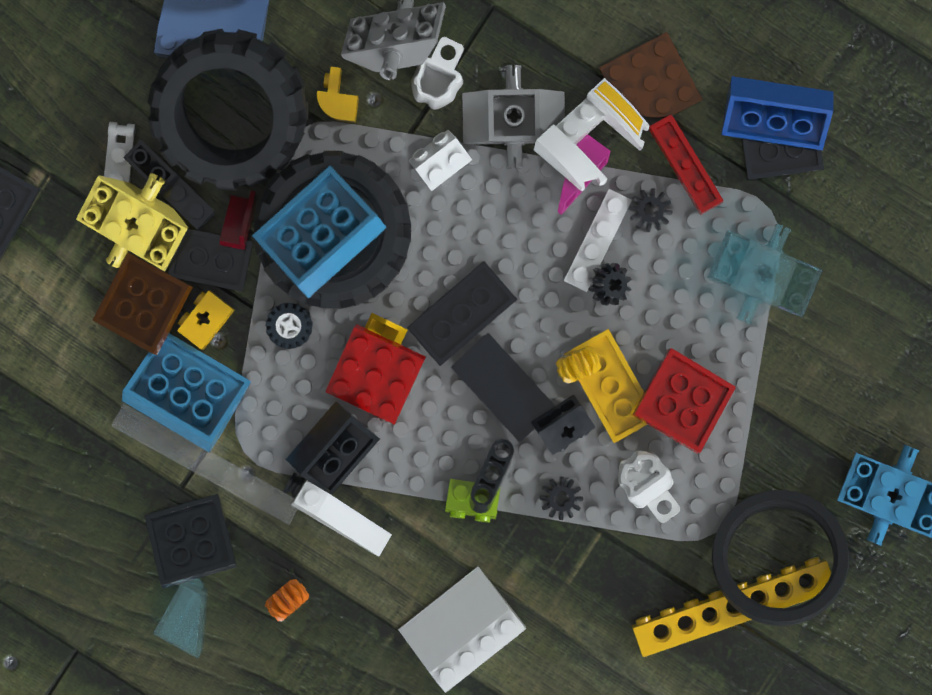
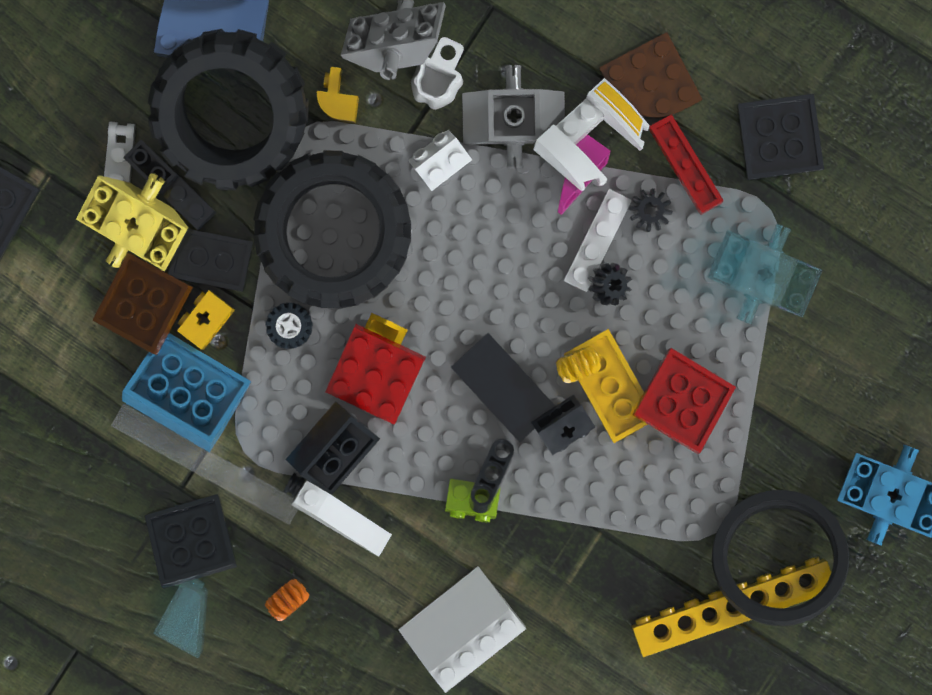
dark red panel [219,191,256,250] -> none
dark azure slope [252,166,387,298] -> none
black tile [407,261,517,366] -> none
black gear [539,476,583,520] -> none
white piece [618,451,680,523] -> none
blue slope [721,76,833,150] -> none

